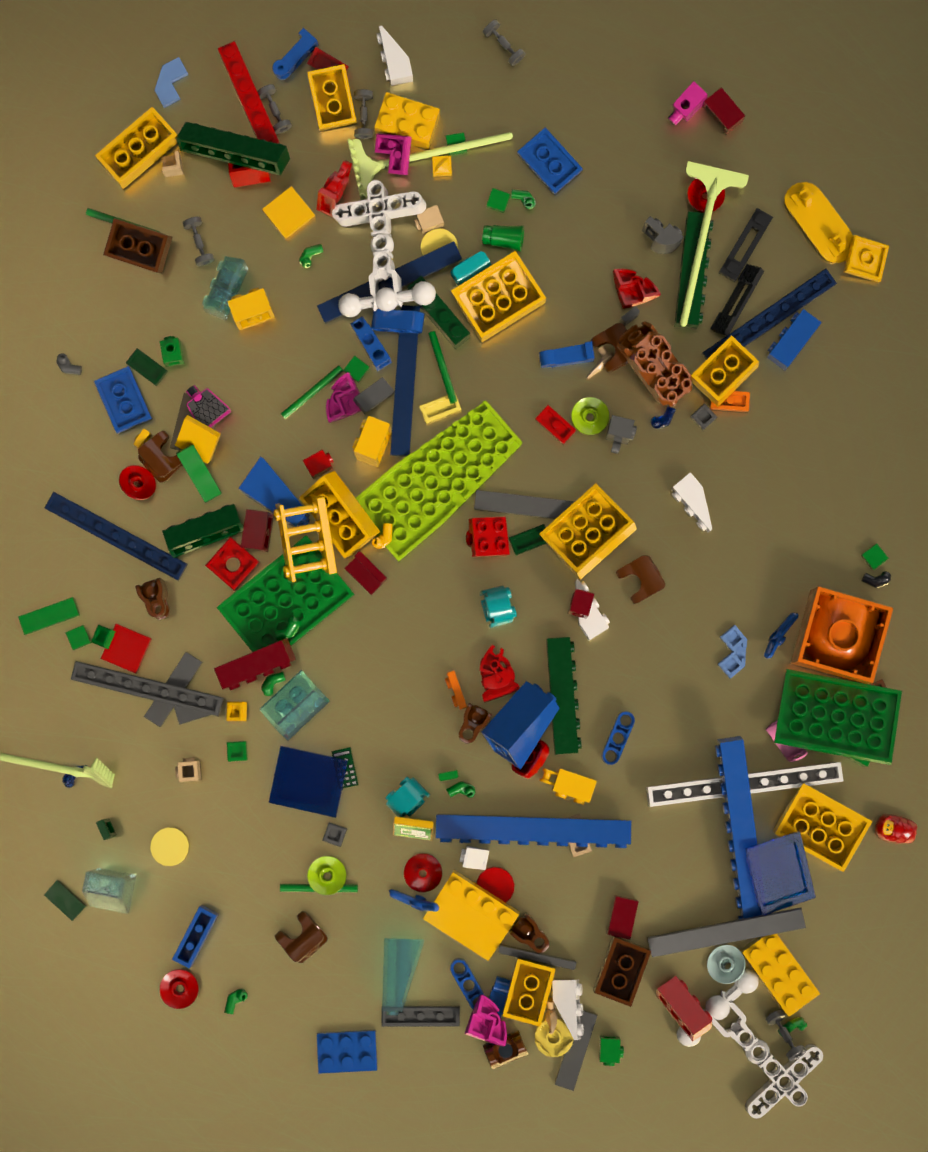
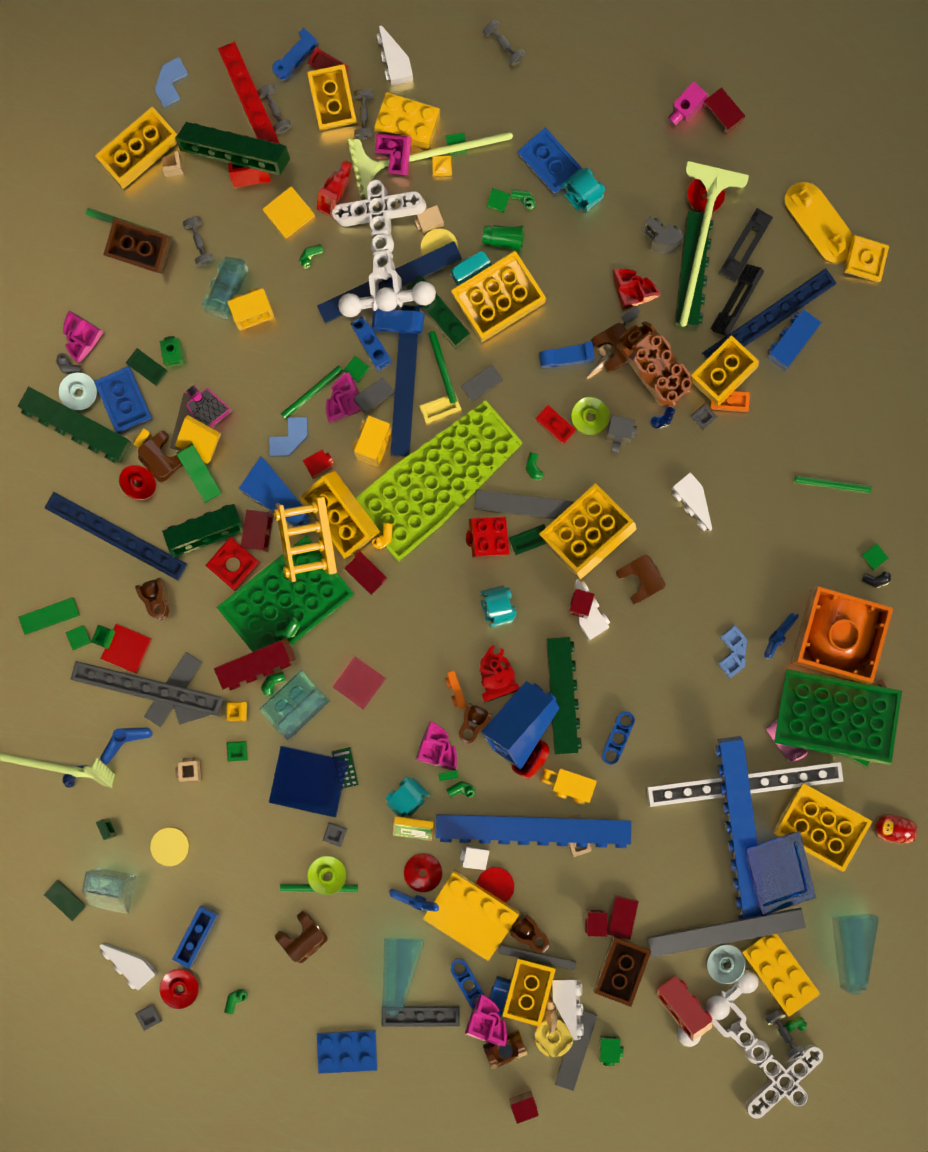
none -> dark green brick [18,386,132,463]
none -> light aqua dish [59,373,97,411]
none -> dark pink brick [63,311,104,362]
none -> white slope [99,943,158,991]
none -> blue piece [100,728,152,765]
none -> dark grey tile [135,1004,162,1031]
none -> medium blue tile [269,417,308,457]
none -> clear pink tile [333,656,386,710]
none -> dark pink brick [416,722,457,770]
none -> dark grey tile [461,365,503,402]
none -> dark red panel [509,1091,539,1124]
none -> green arm [525,452,544,480]
none -> teal brick [561,167,606,213]
none -> dark red panel [585,910,608,937]
none -> green bar [795,475,872,493]
none -> clear light blue slope [832,913,878,995]

